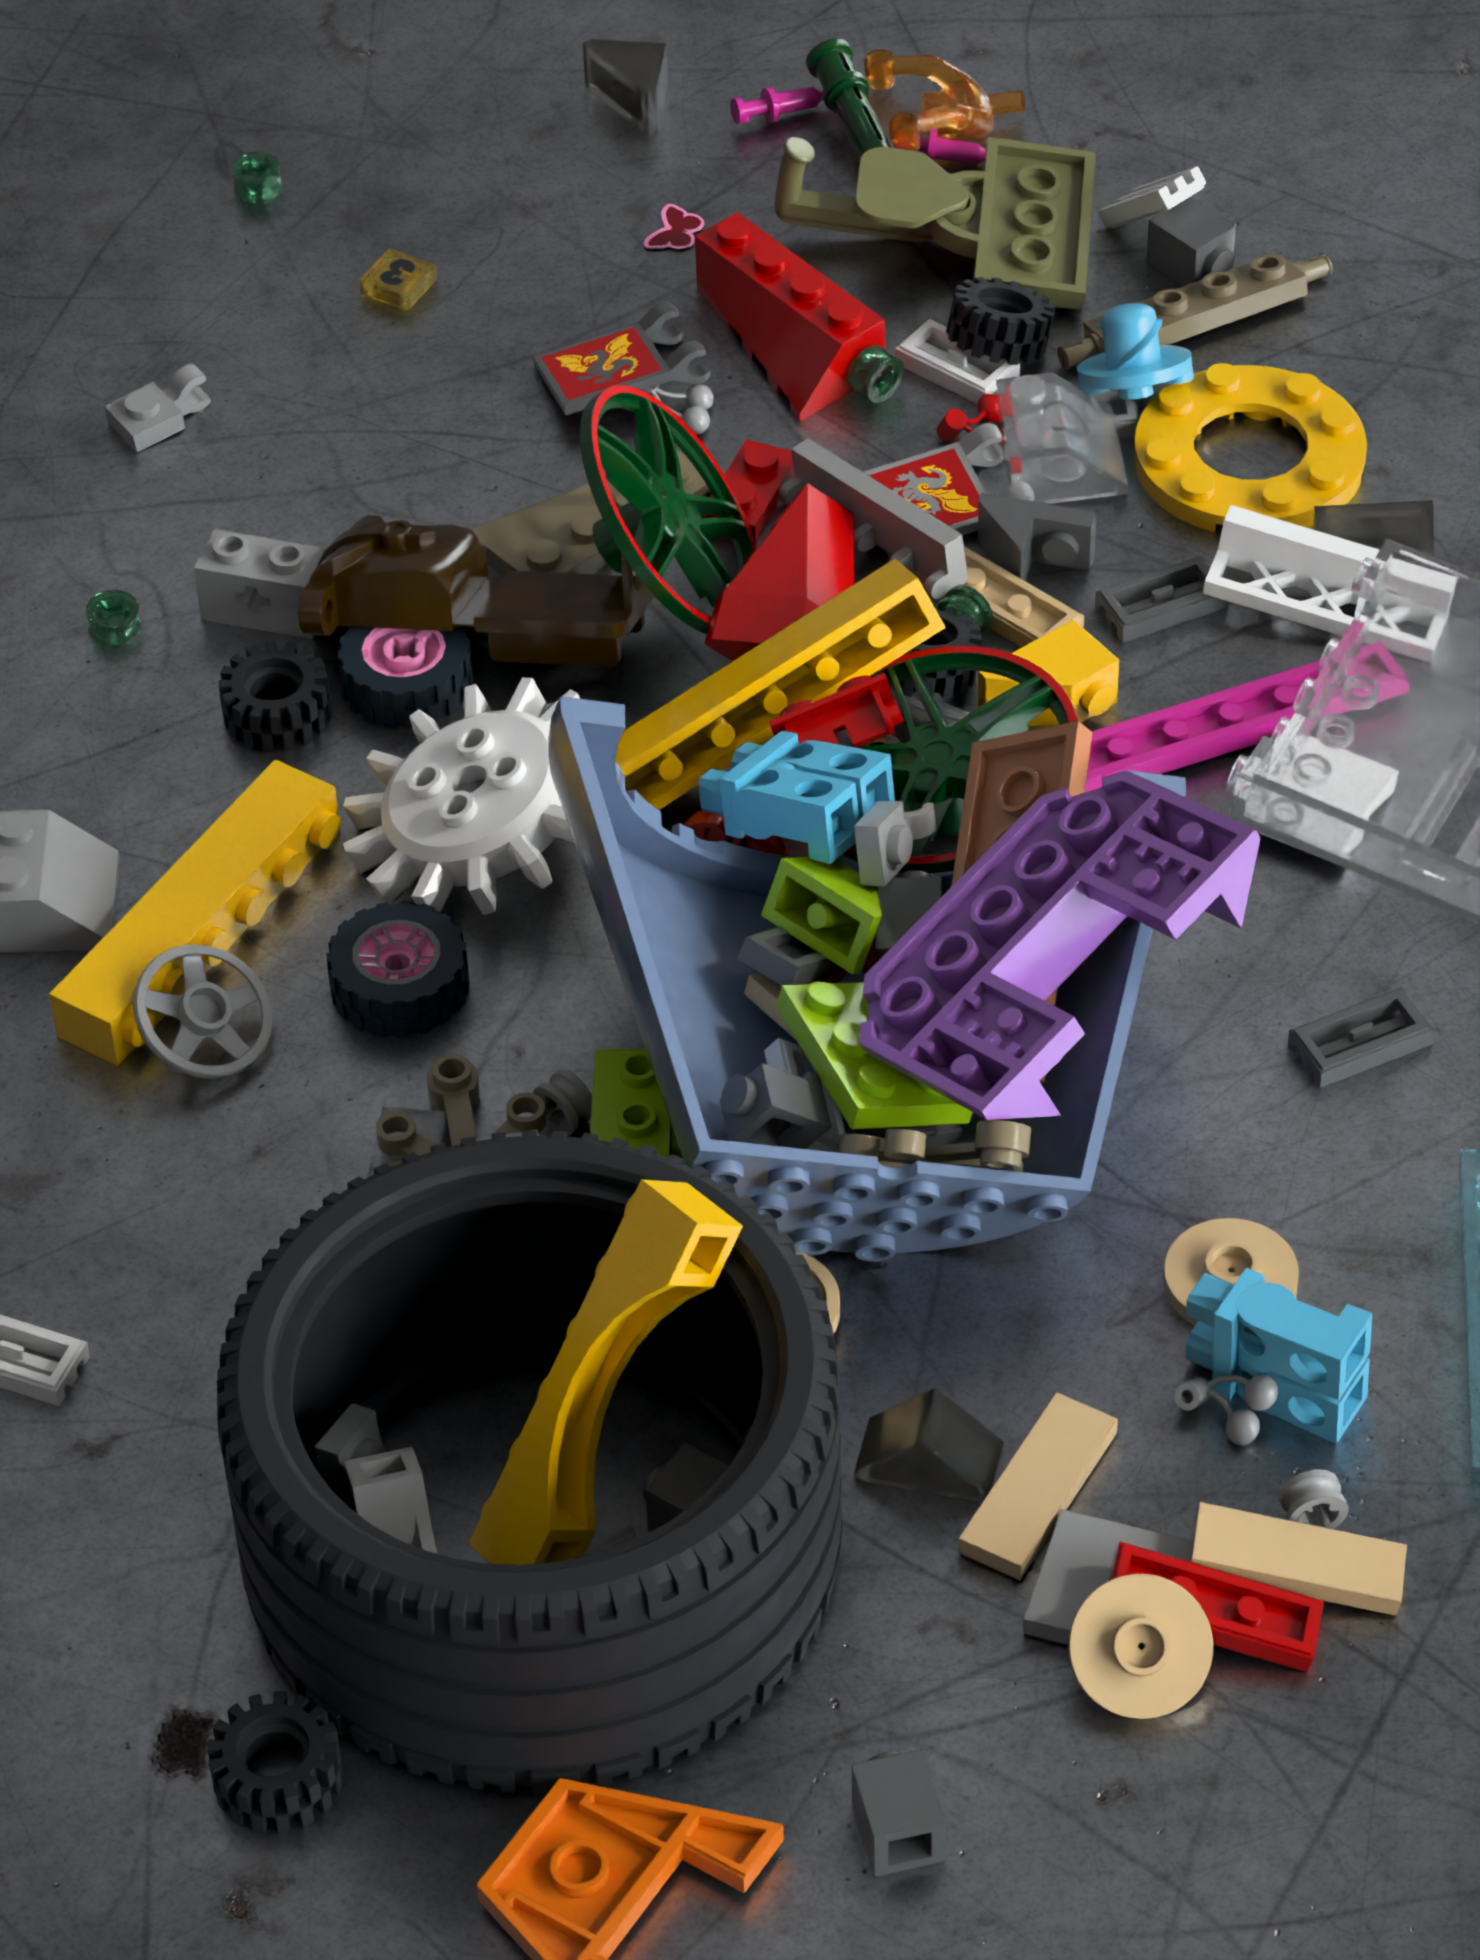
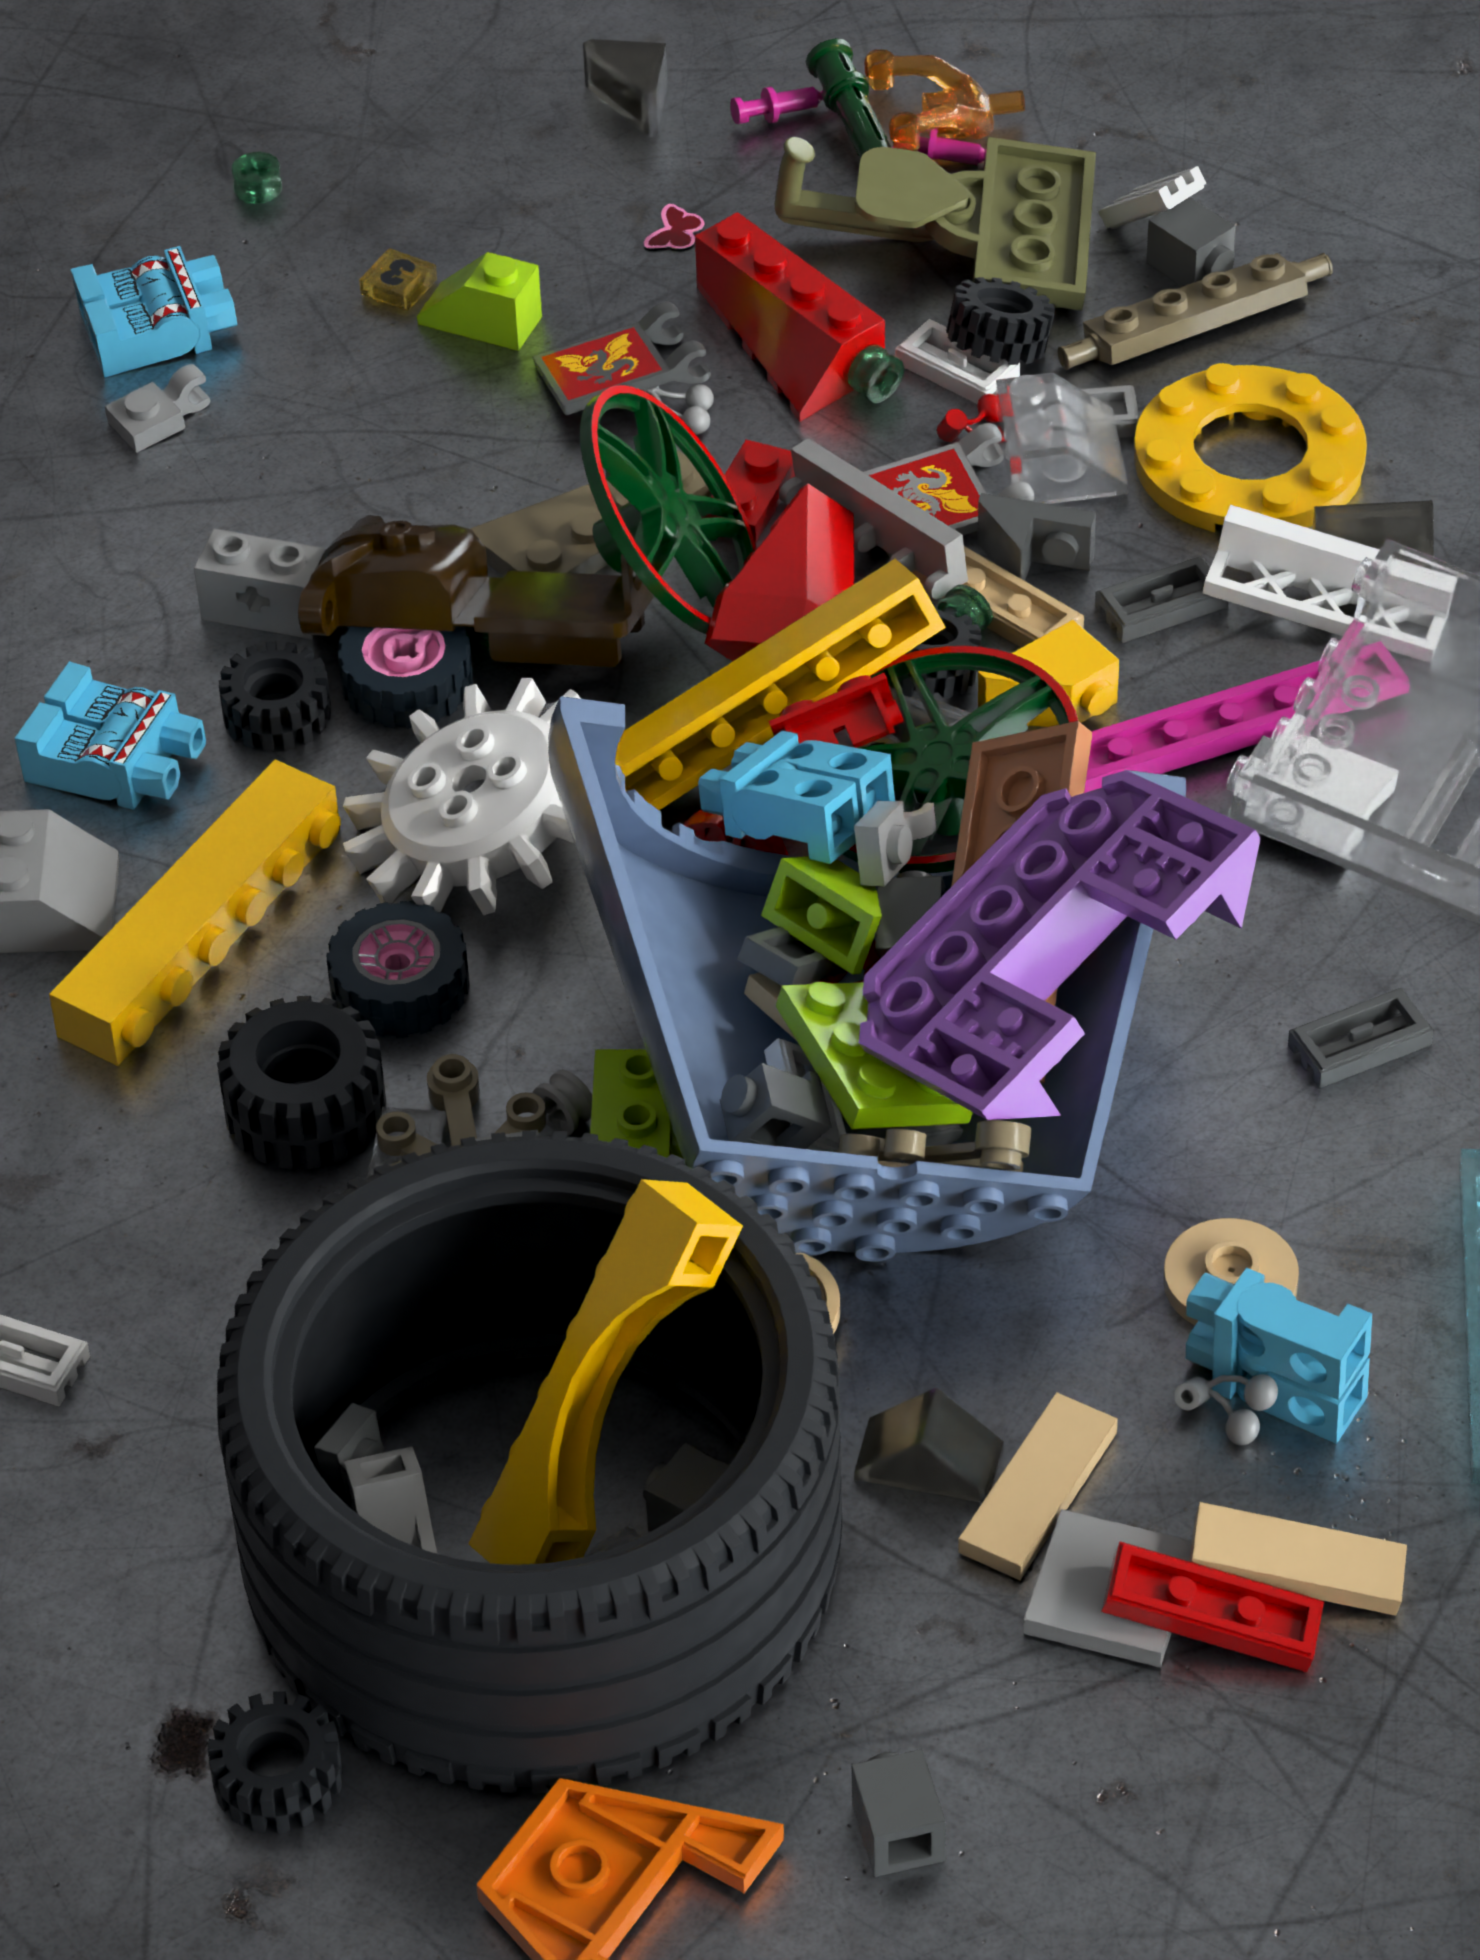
clear green bush [86,590,141,646] -> none
light grey wheel [131,944,273,1079] -> none
tan piece [1068,1574,1213,1719] -> none
medium azure plate [1077,303,1194,400] -> none
light grey bush [1279,1469,1349,1529] -> none
none -> medium azure hips [14,661,206,810]
none -> medium azure hips [71,246,238,378]
none -> black tyre [217,996,386,1169]
none -> lime slope [417,252,542,351]

